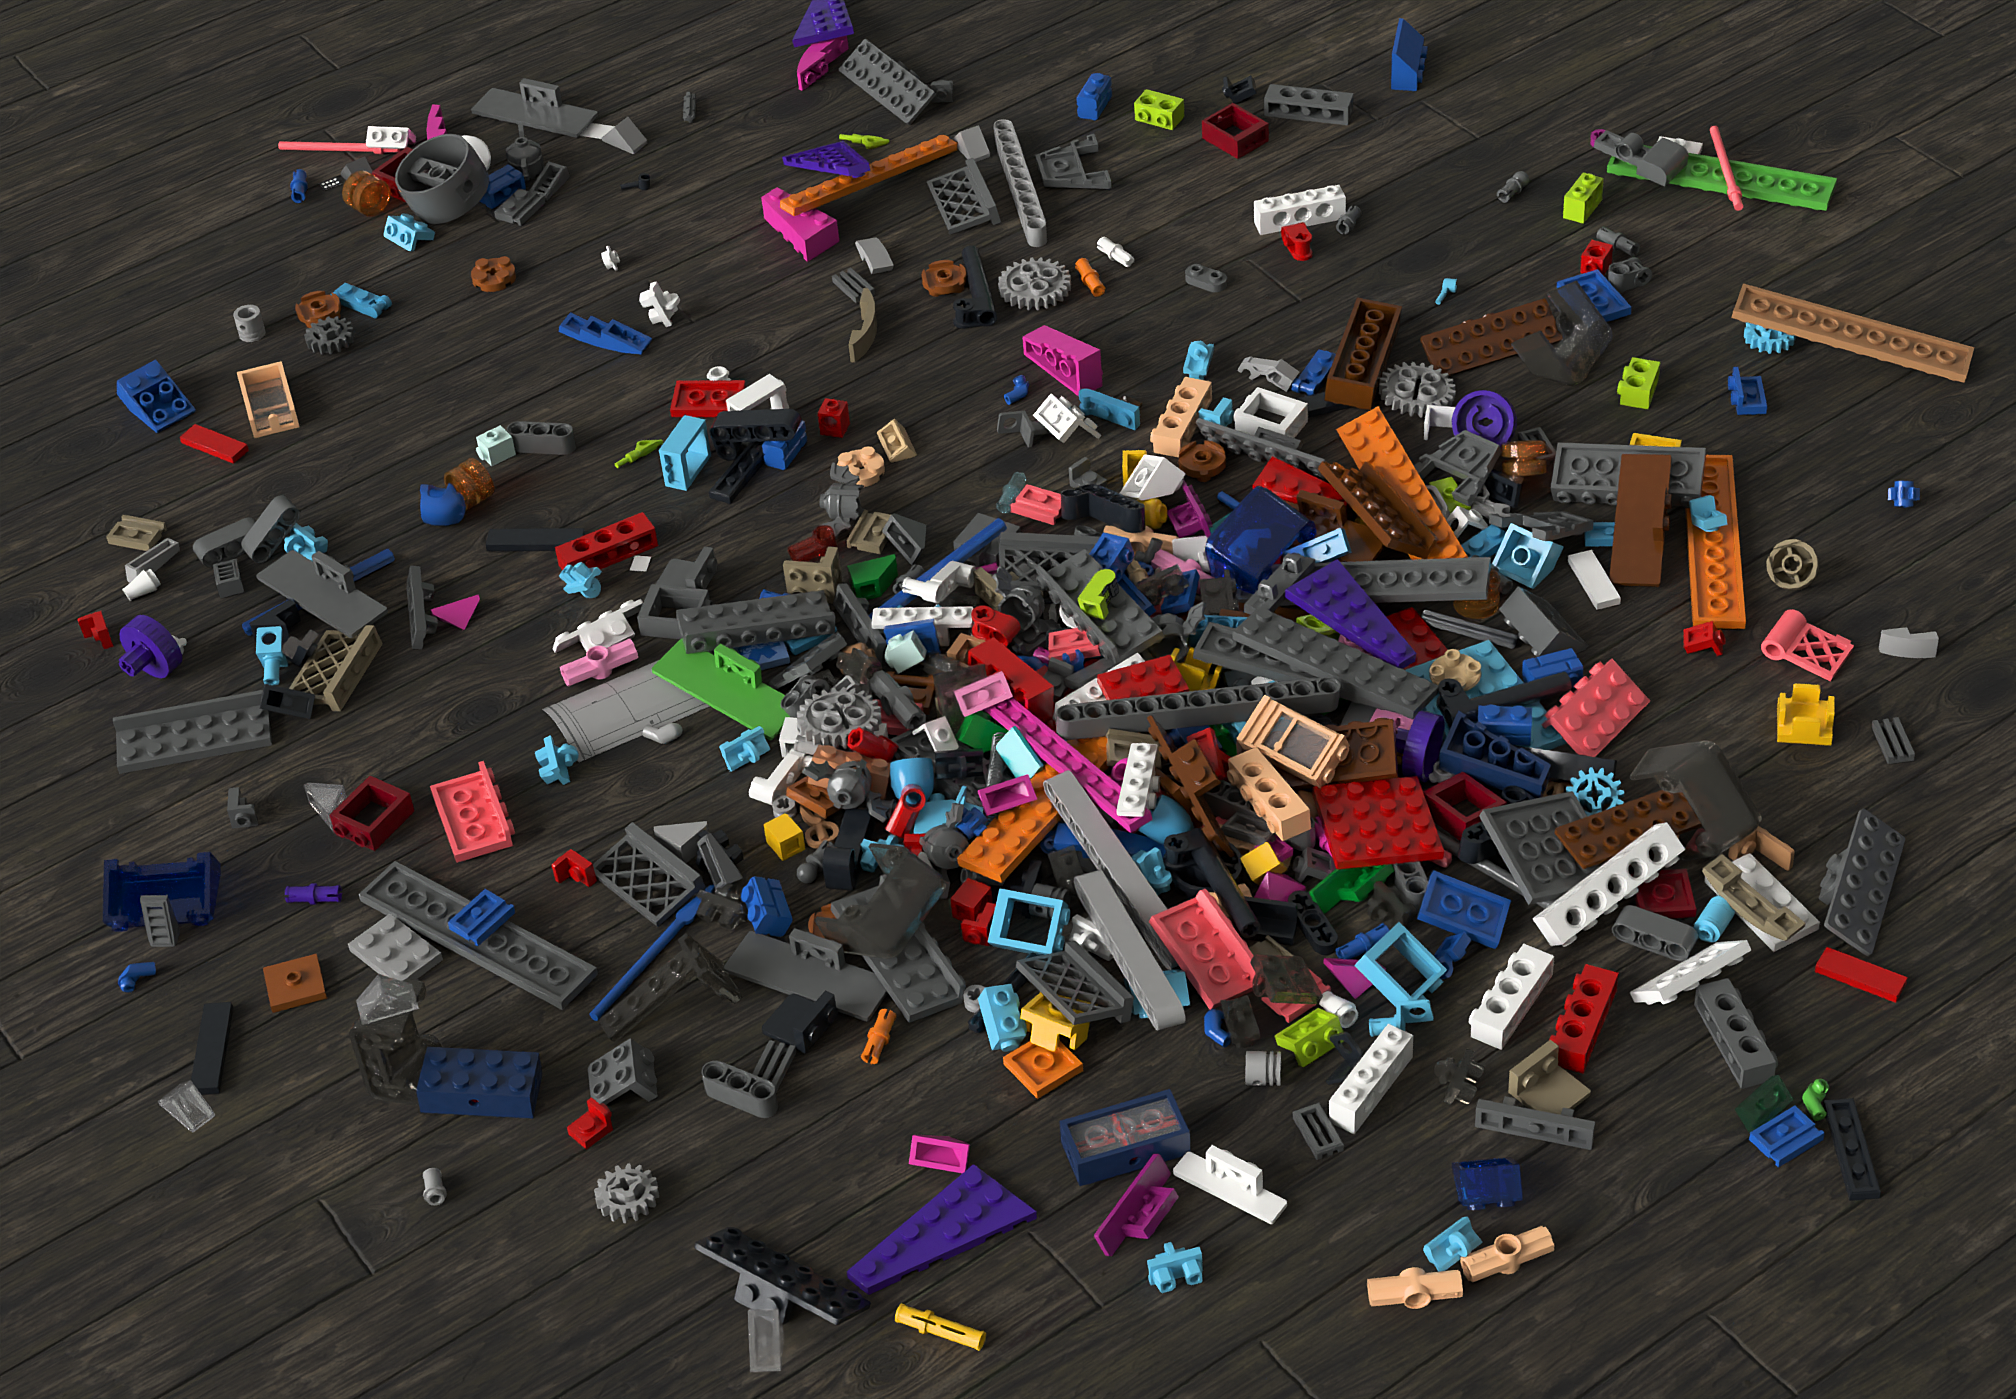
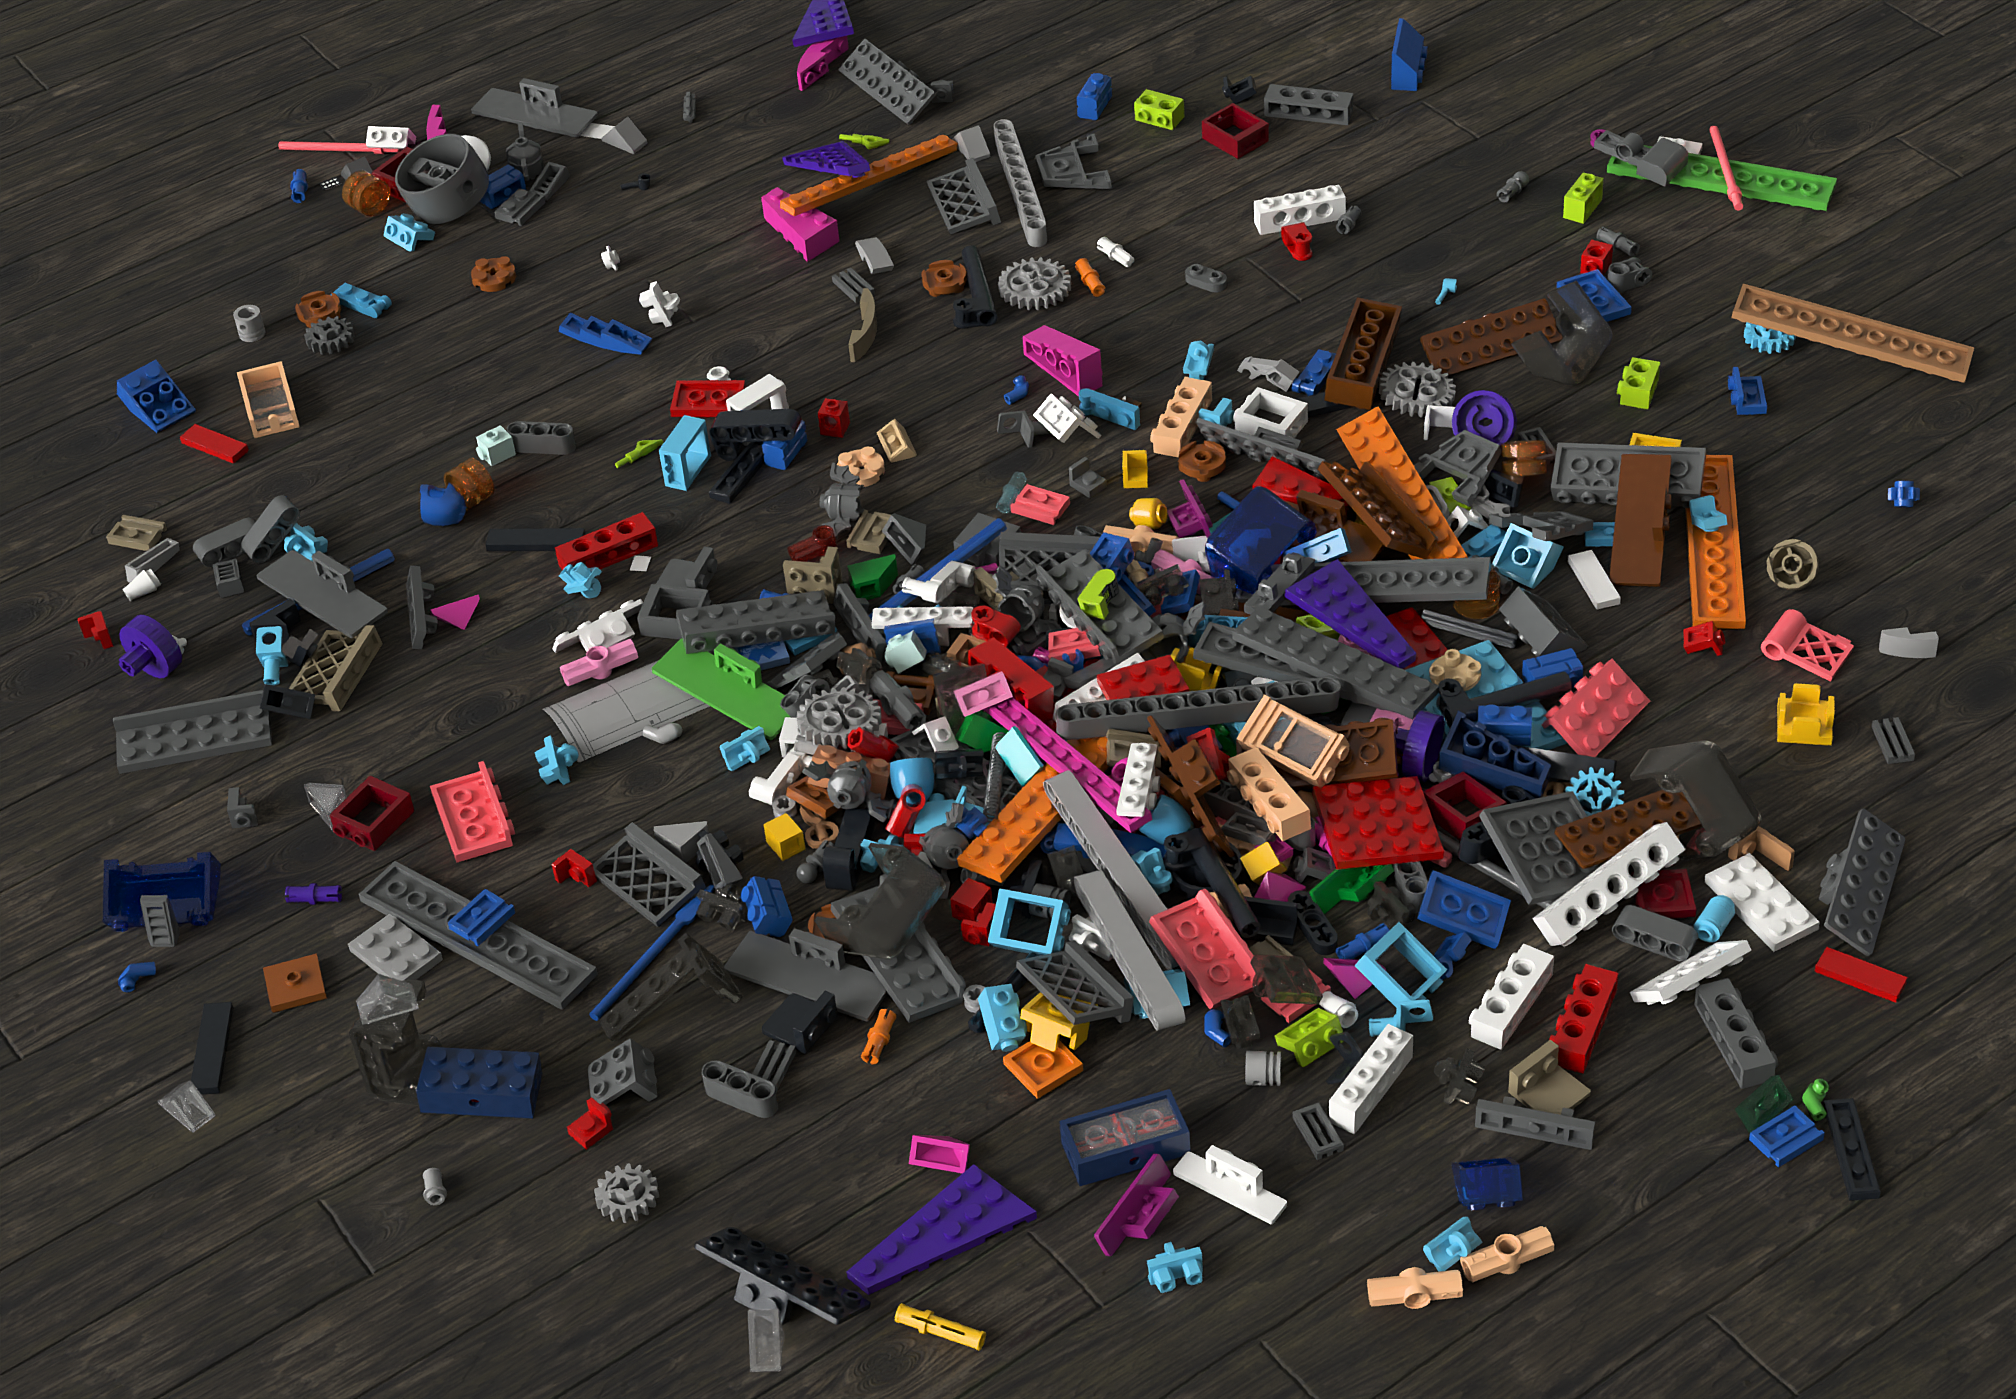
dark pink slope [978,774,1037,816] -> none
black beam [1061,484,1145,533] -> none
white slope [1120,455,1186,501] -> none
dark tan slope [1702,854,1806,941] -> none

